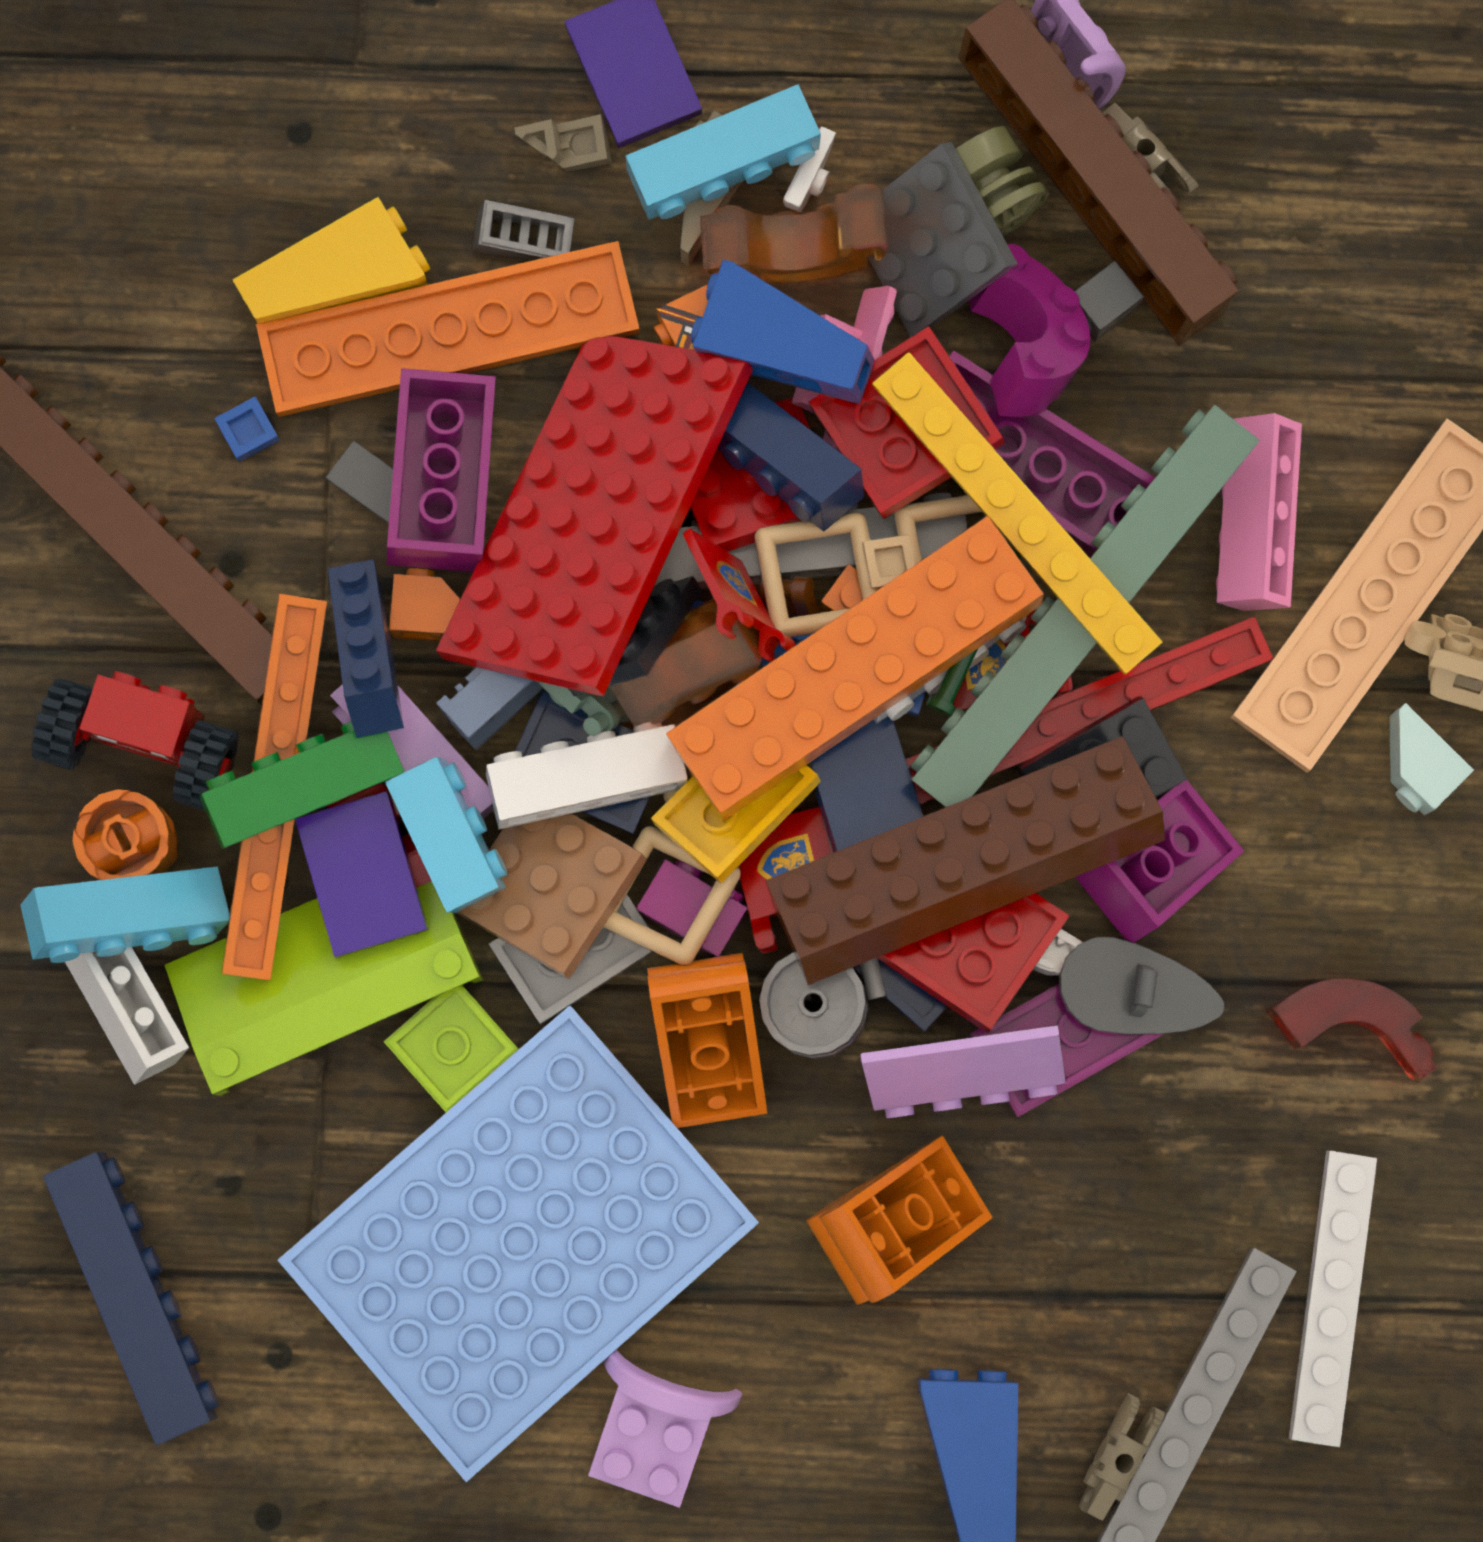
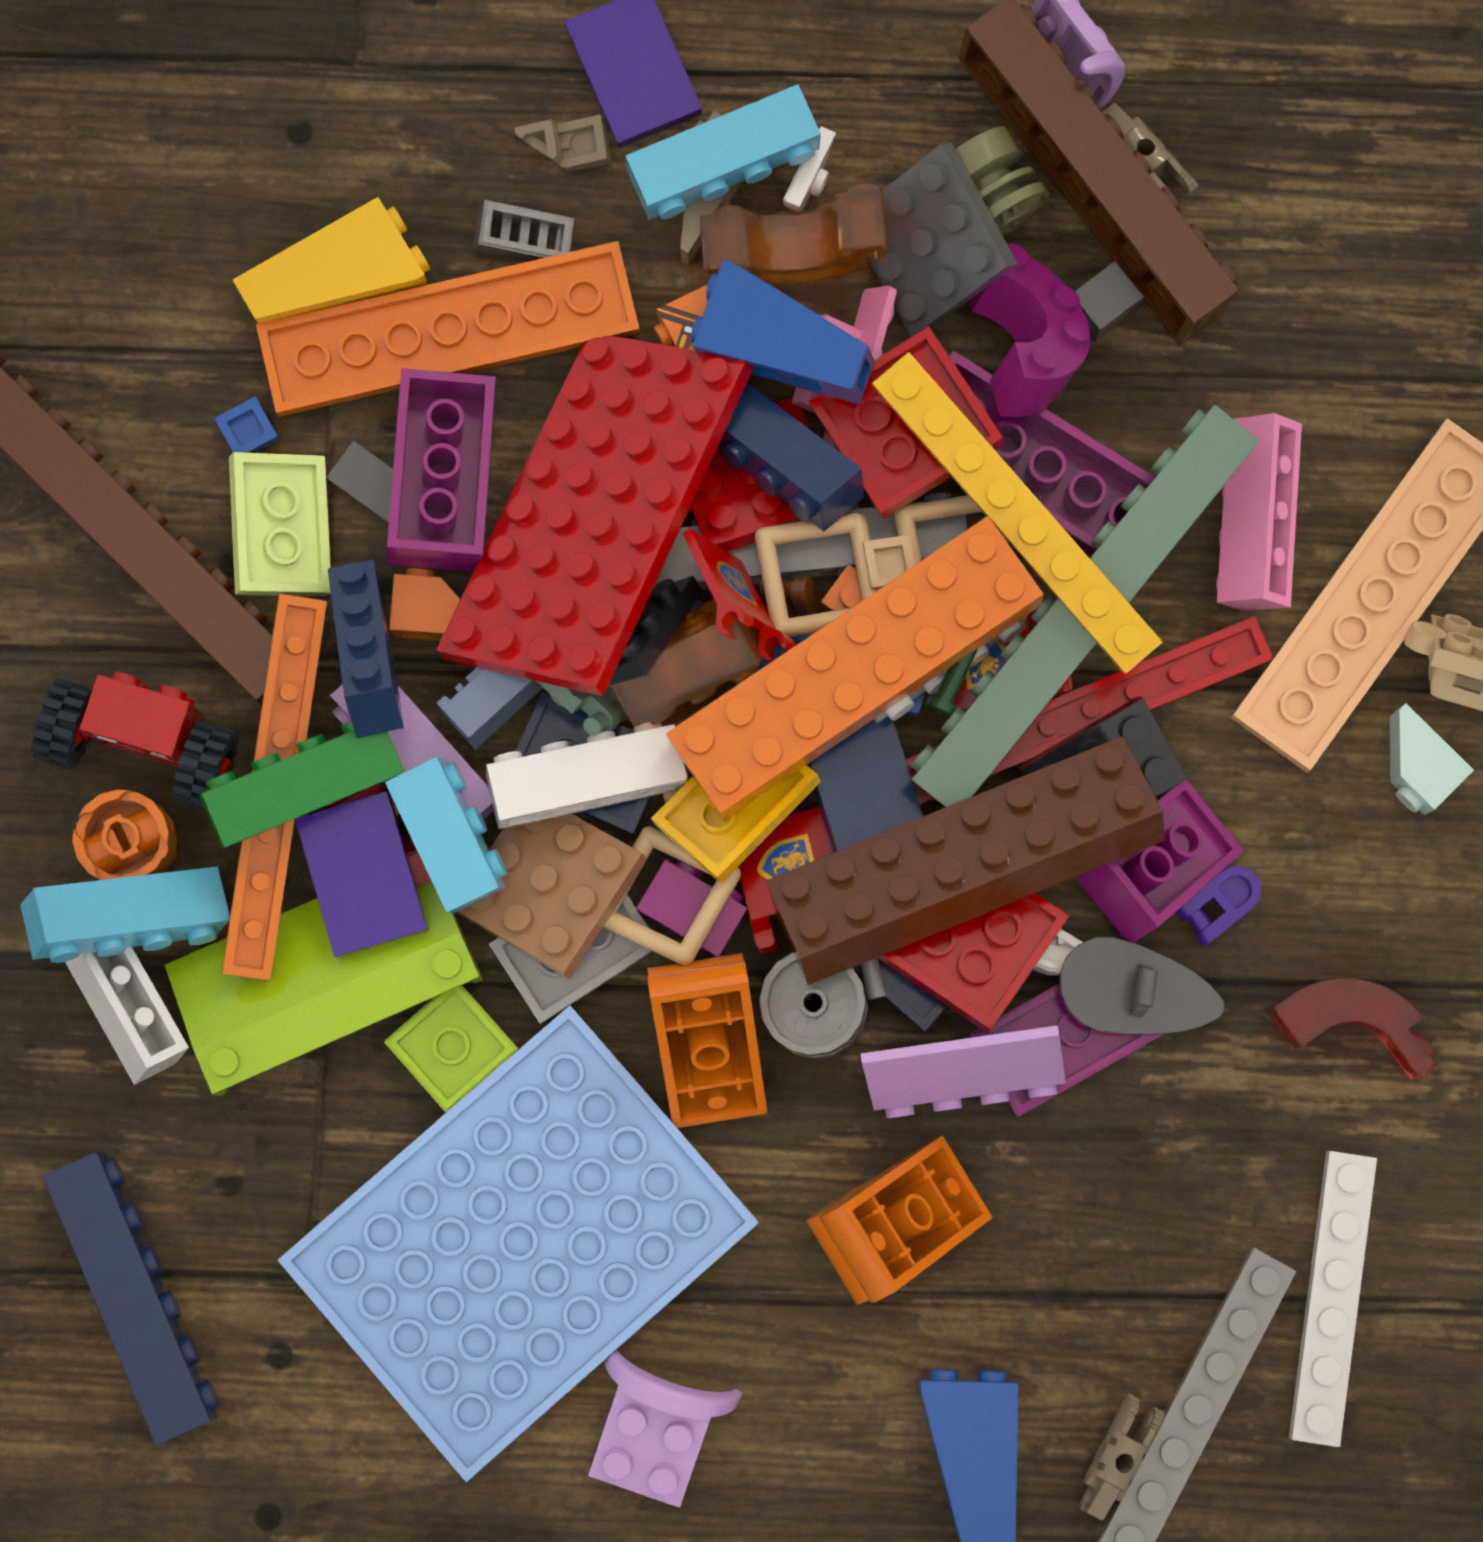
none -> yellowish green plate [229,452,331,597]
none -> dark purple plate [1175,866,1261,948]

